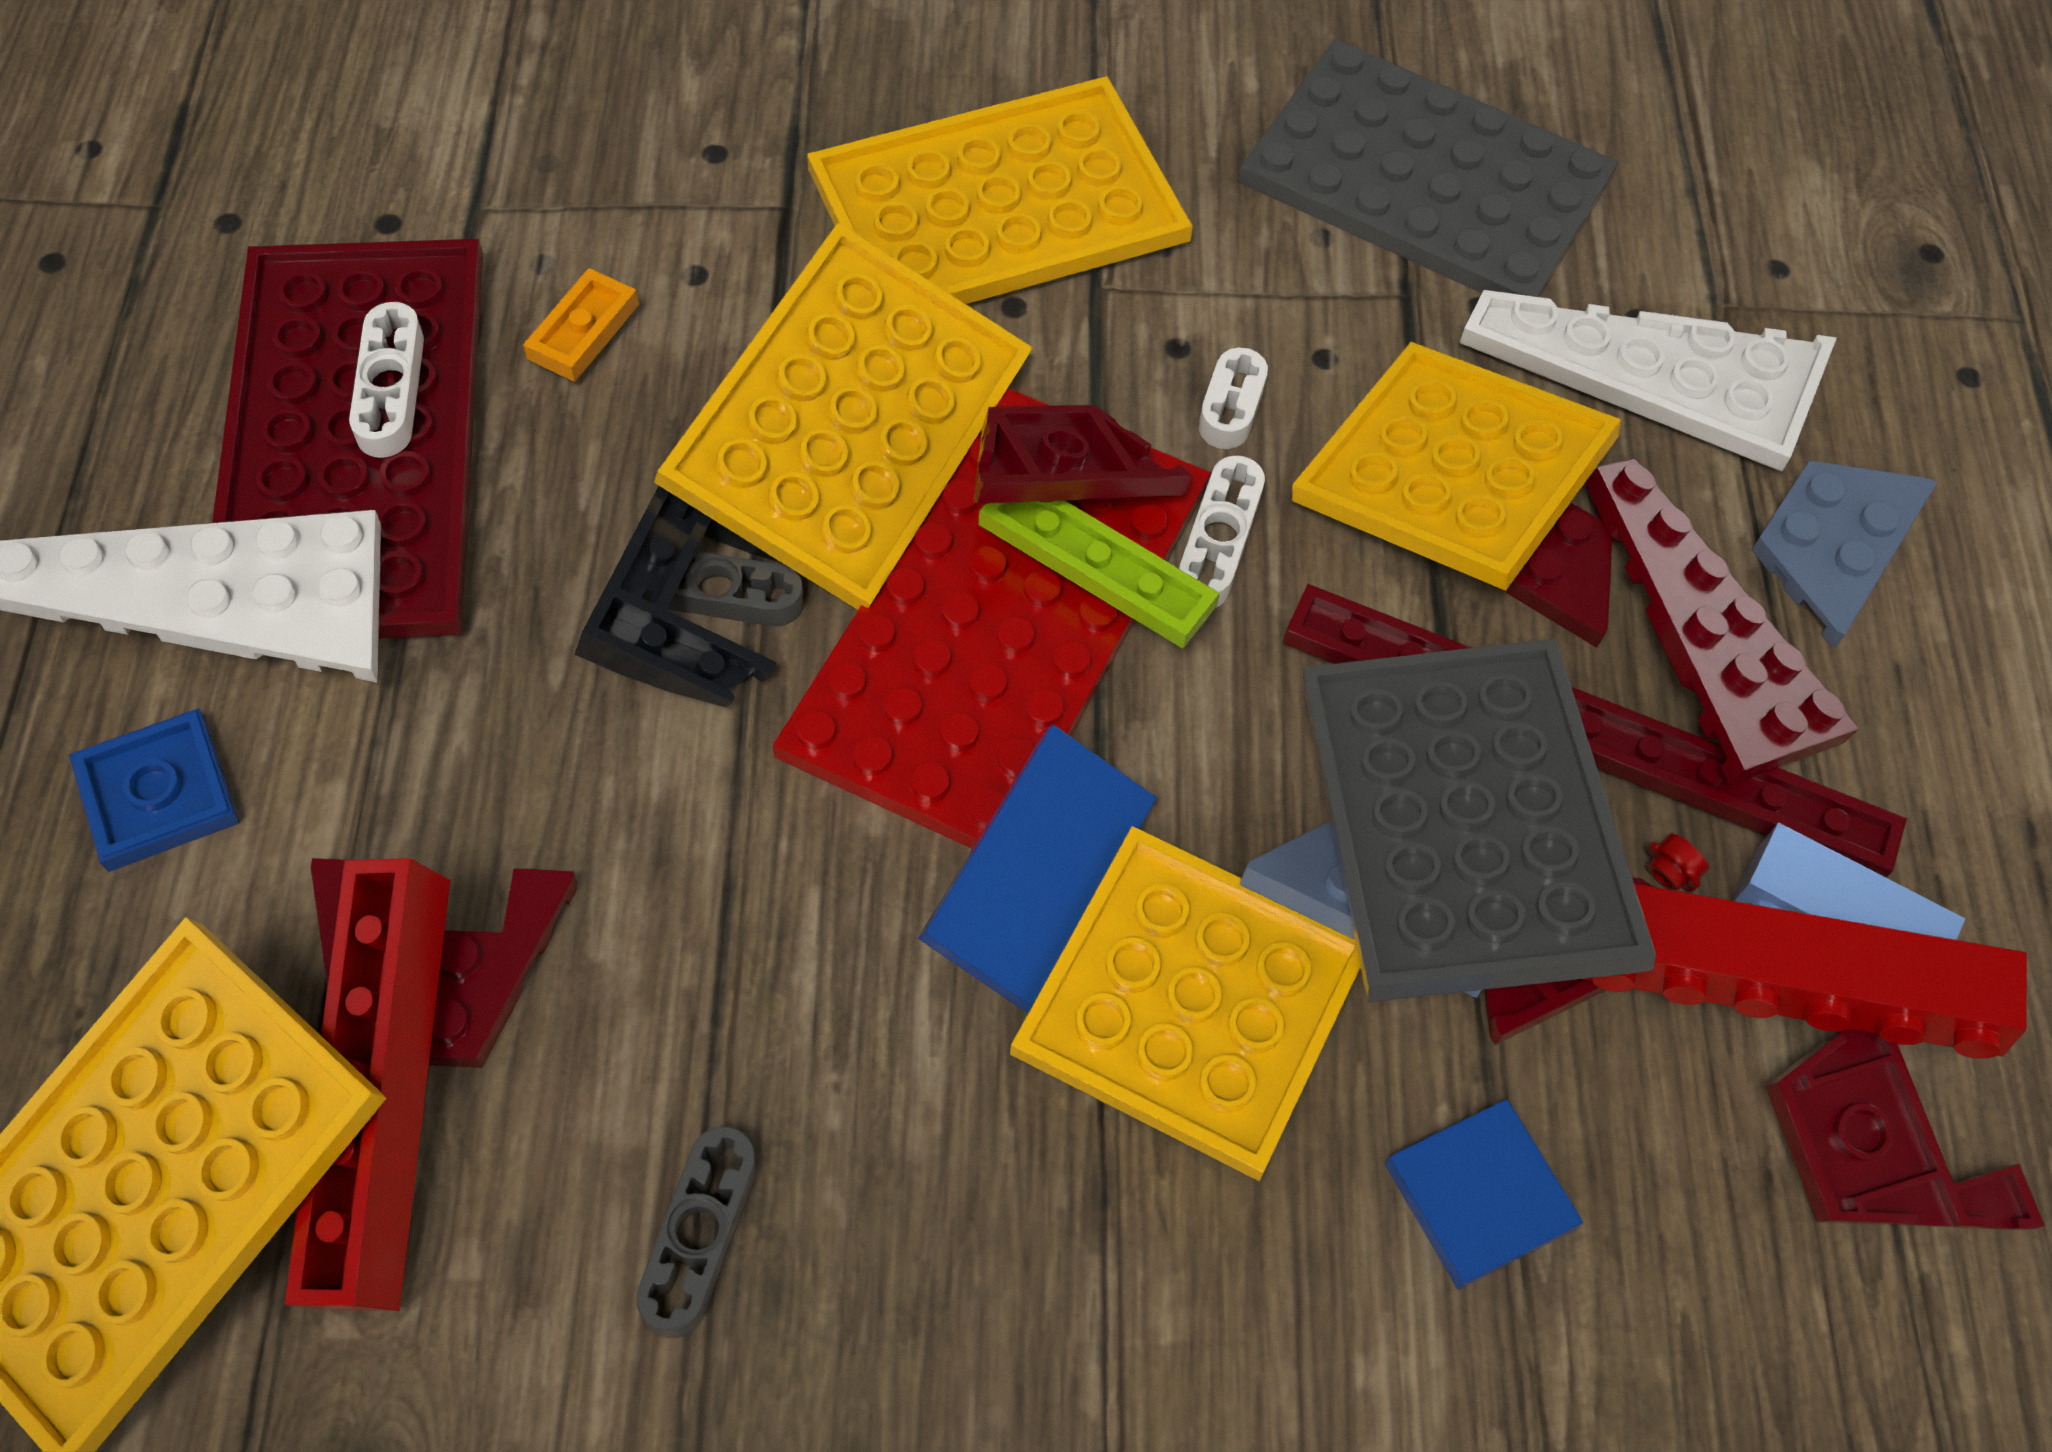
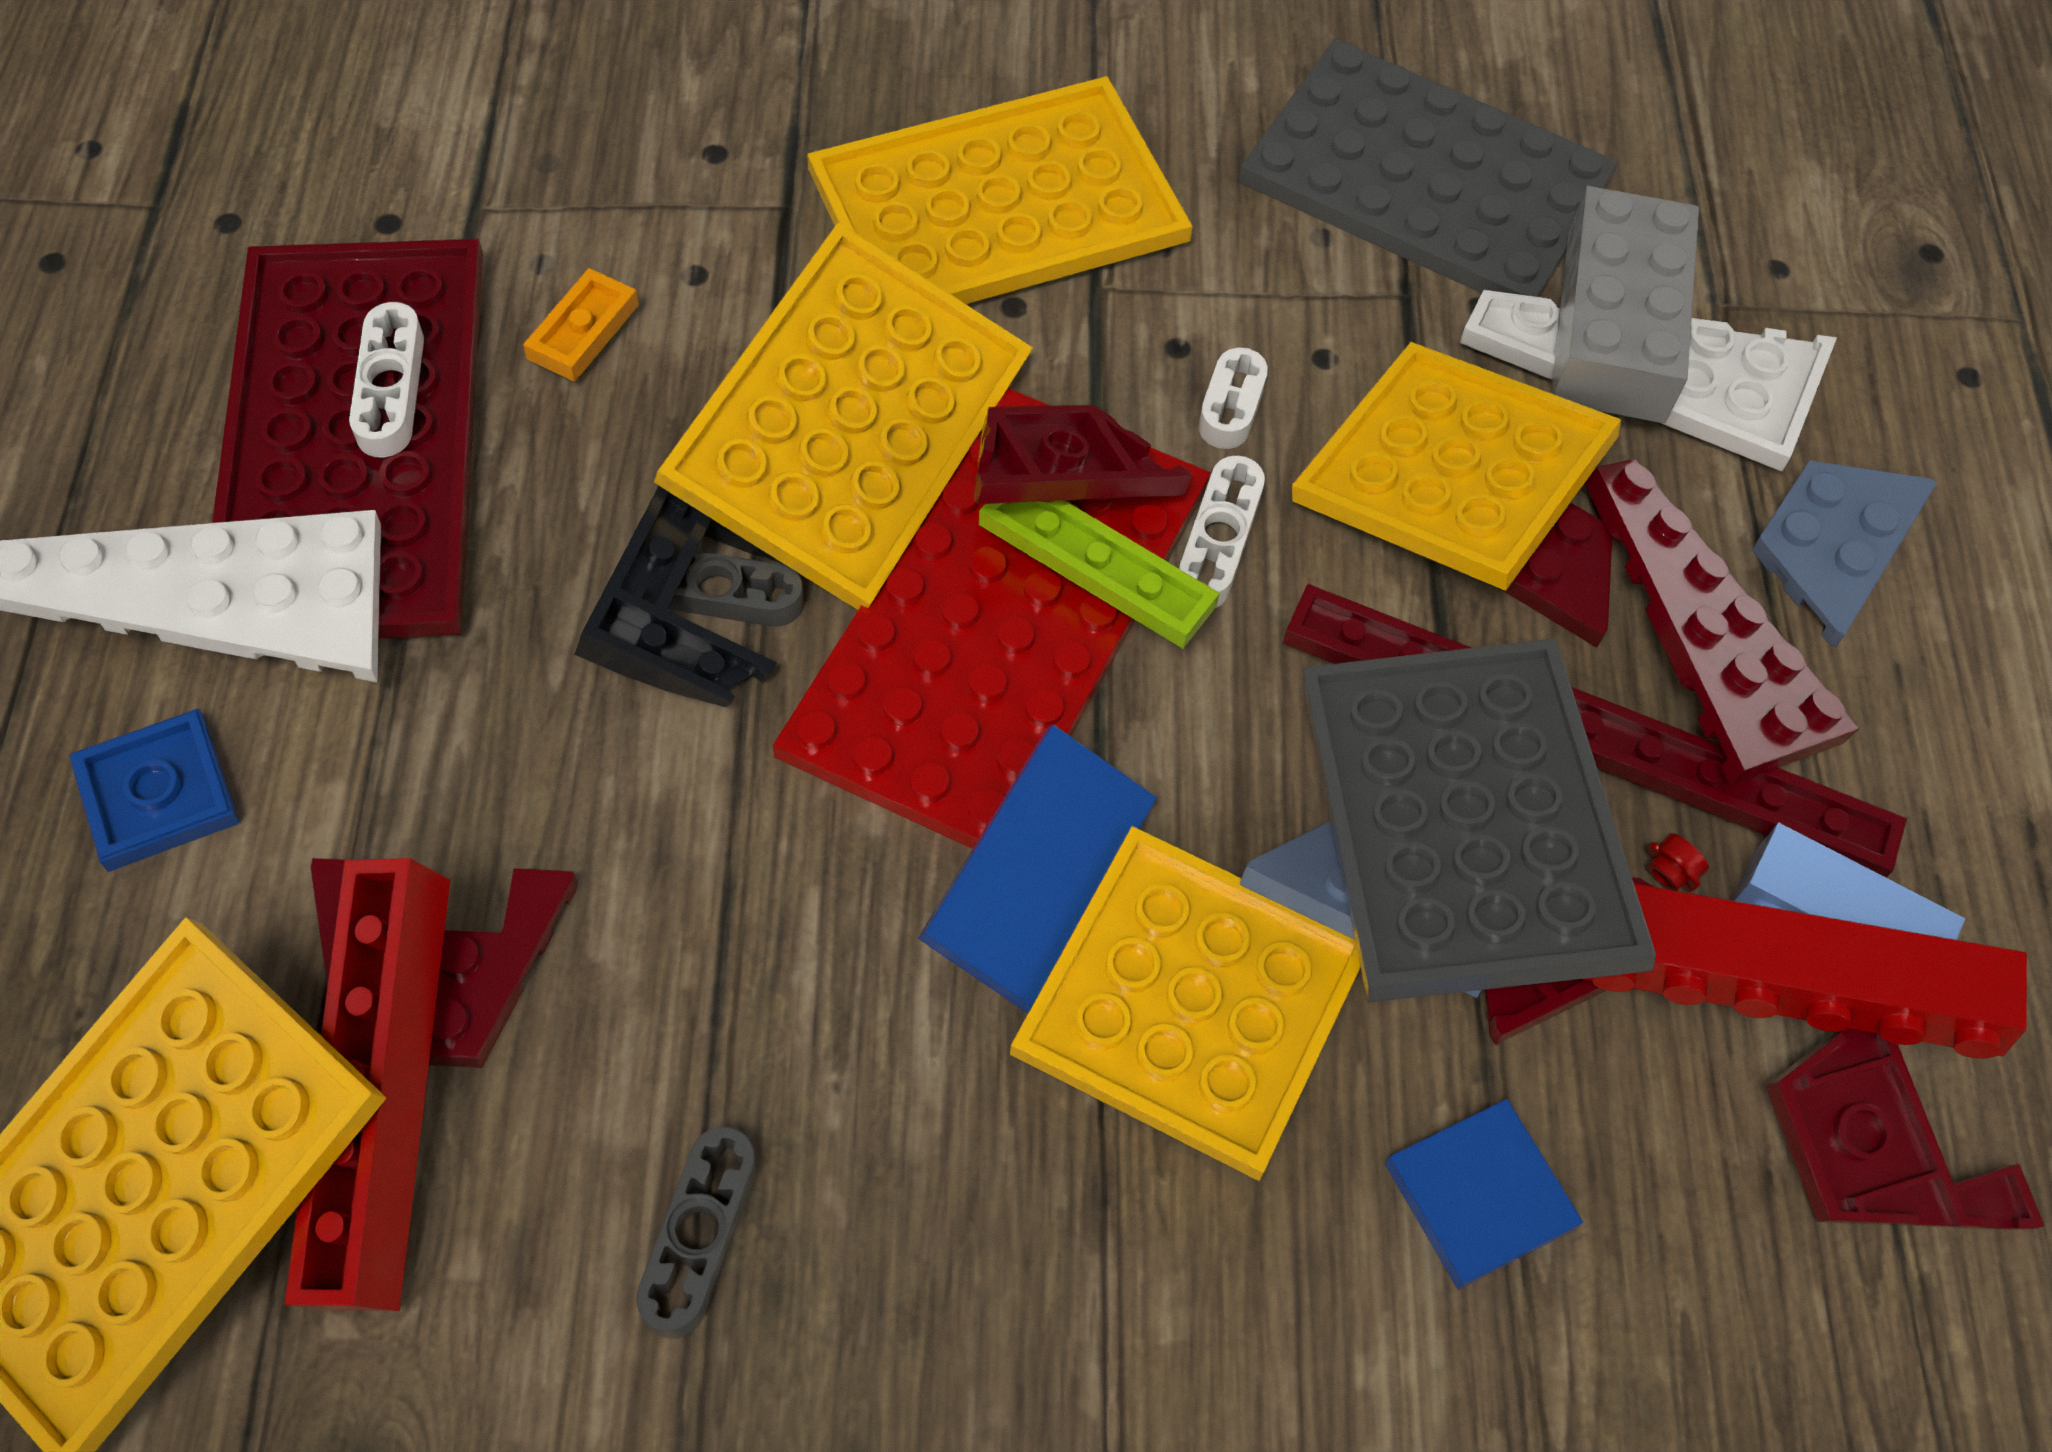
none -> light grey brick [1551,185,1699,424]

